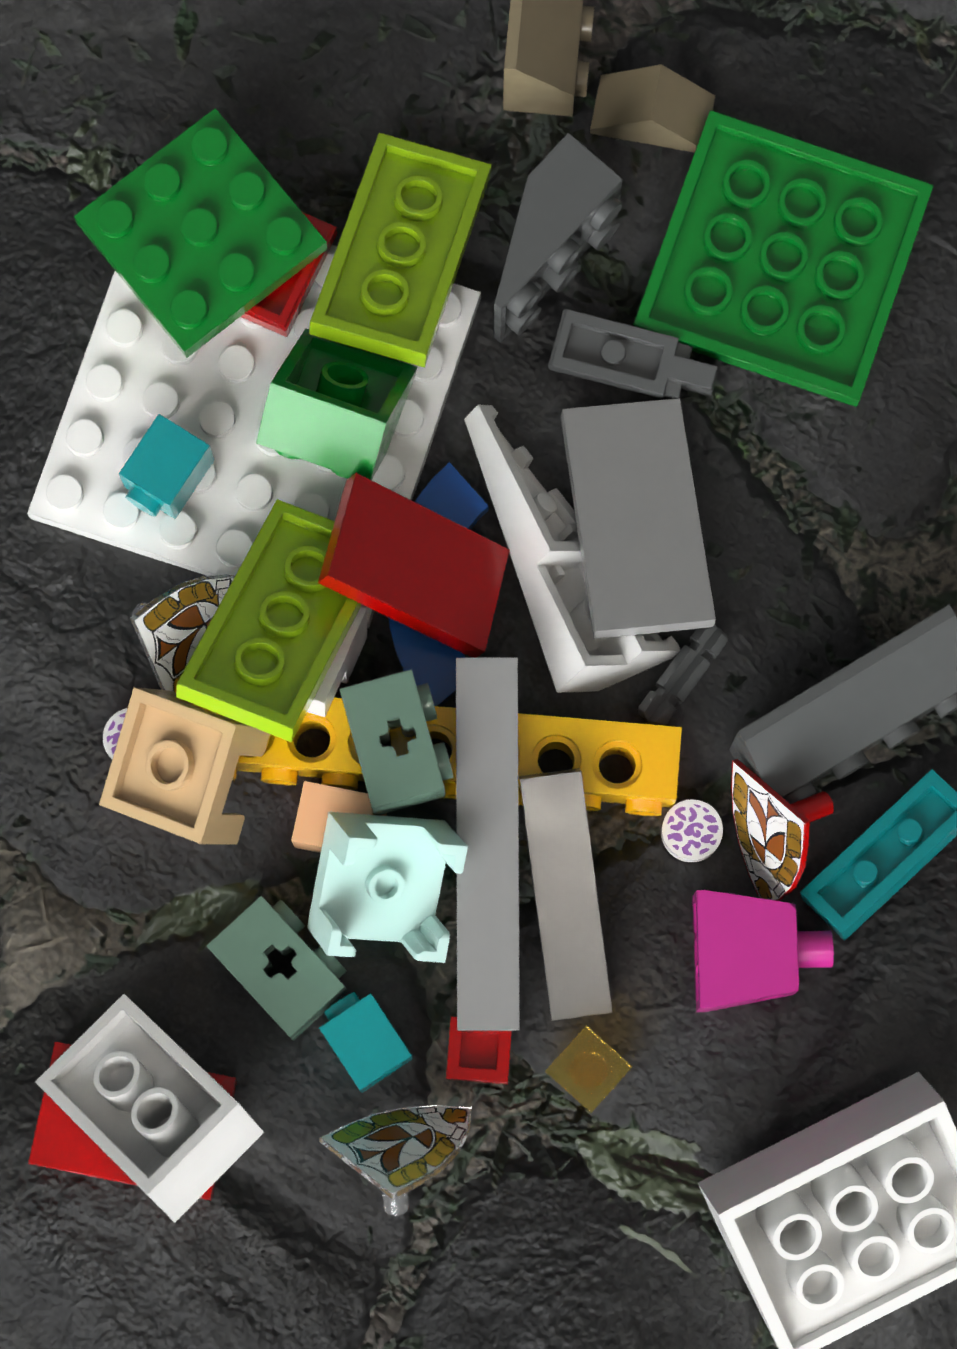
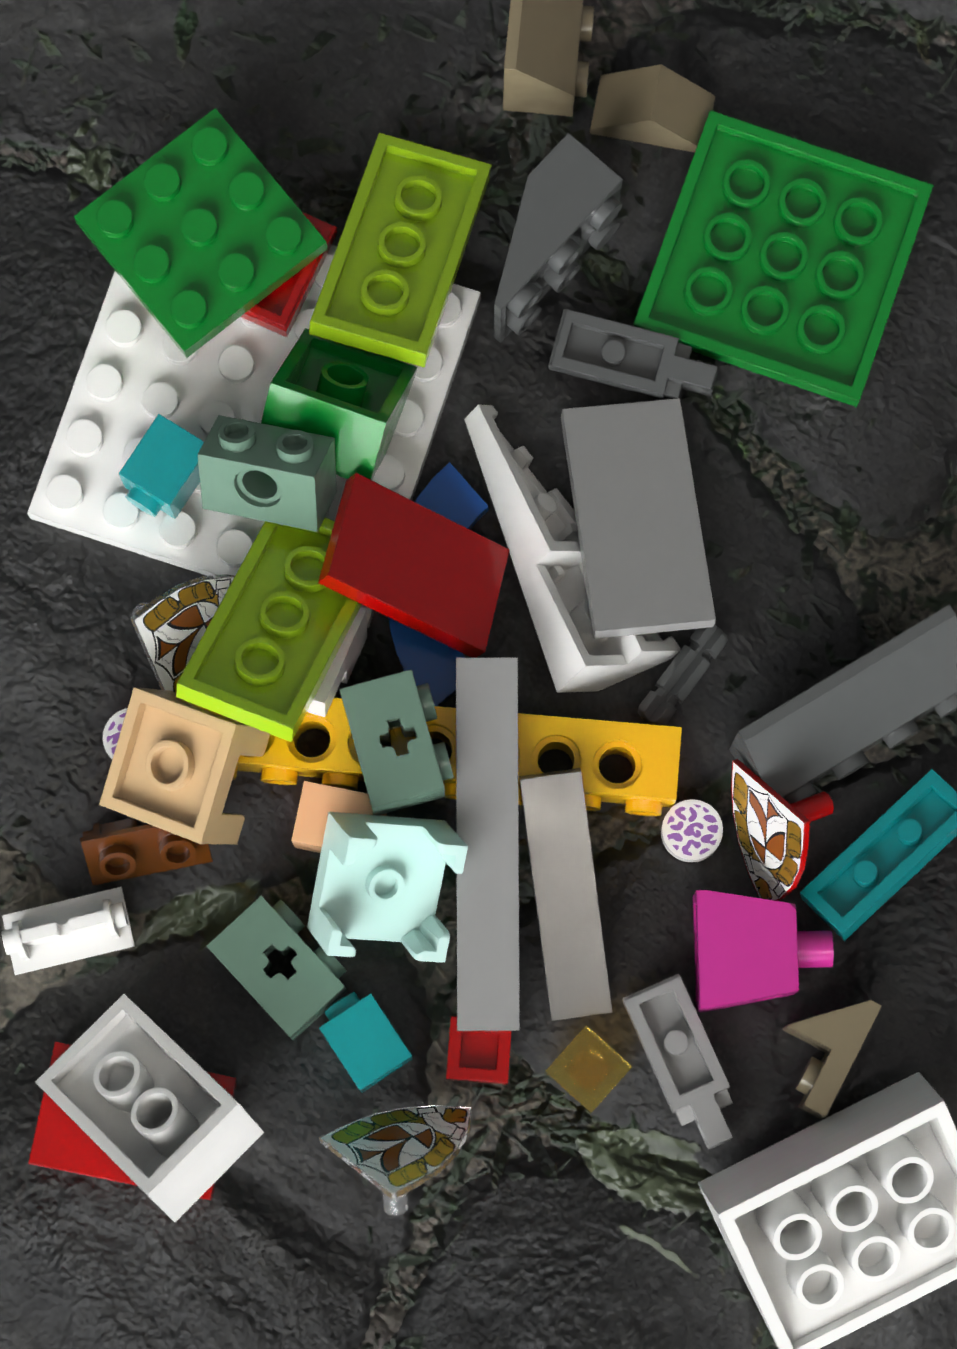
none -> white hinge [2,887,135,975]
none -> reddish brown hinge [80,818,213,886]
none -> sand green brick [198,415,337,532]
none -> light grey hinge [622,974,733,1150]
none -> dark tan slope [782,1000,882,1119]

